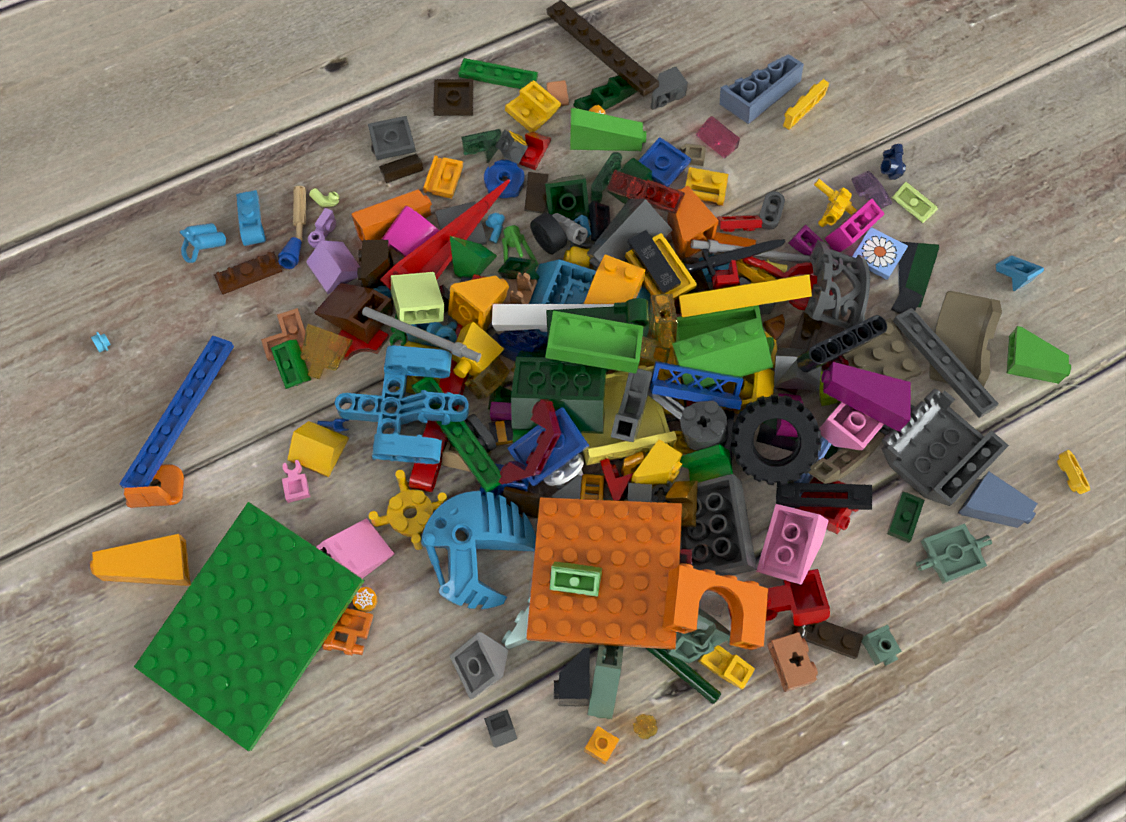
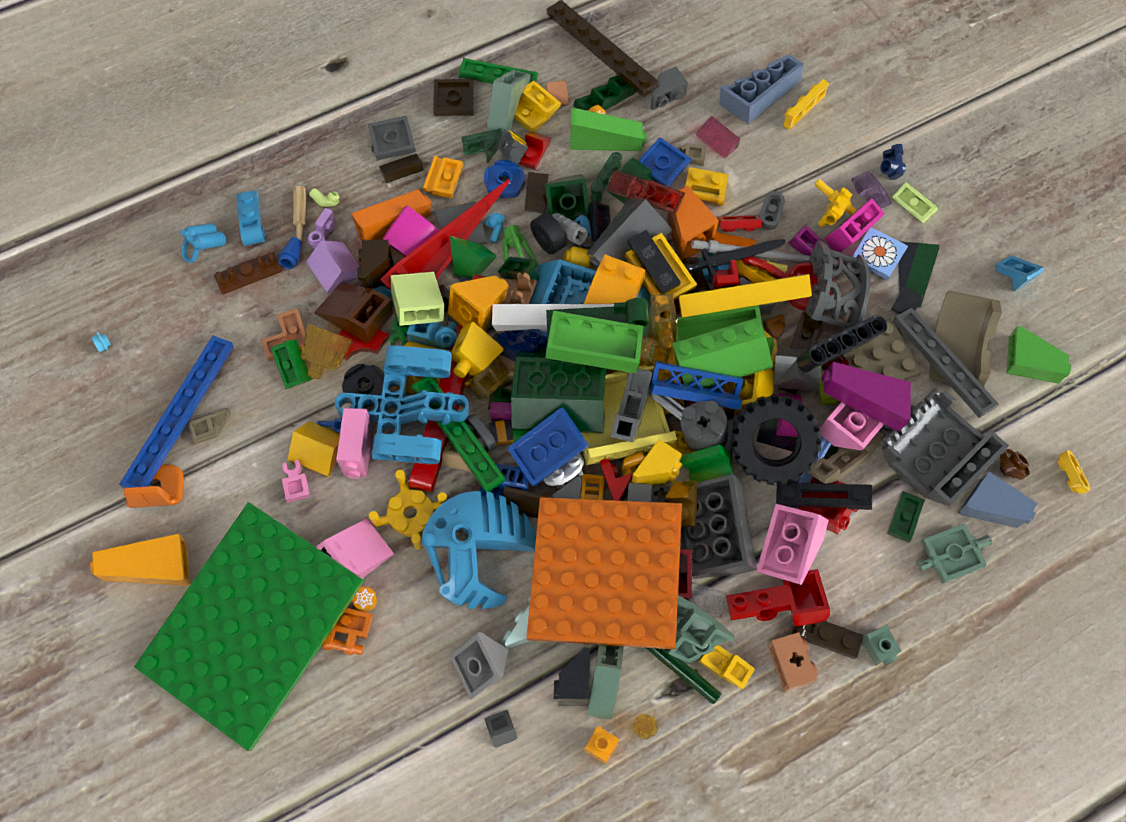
light grey bar [362,307,481,362] -> none
dark red slope [499,399,561,484] -> none
bright green slope [550,562,602,596] -> none
orange arch [662,563,768,650] -> none
none -> dark tan tile [187,408,231,444]
none -> bright pink brick [336,408,373,479]
none -> black plate [342,364,385,408]
none -> sand green arch [487,70,531,135]
none -> reddish brown plate [999,449,1030,480]

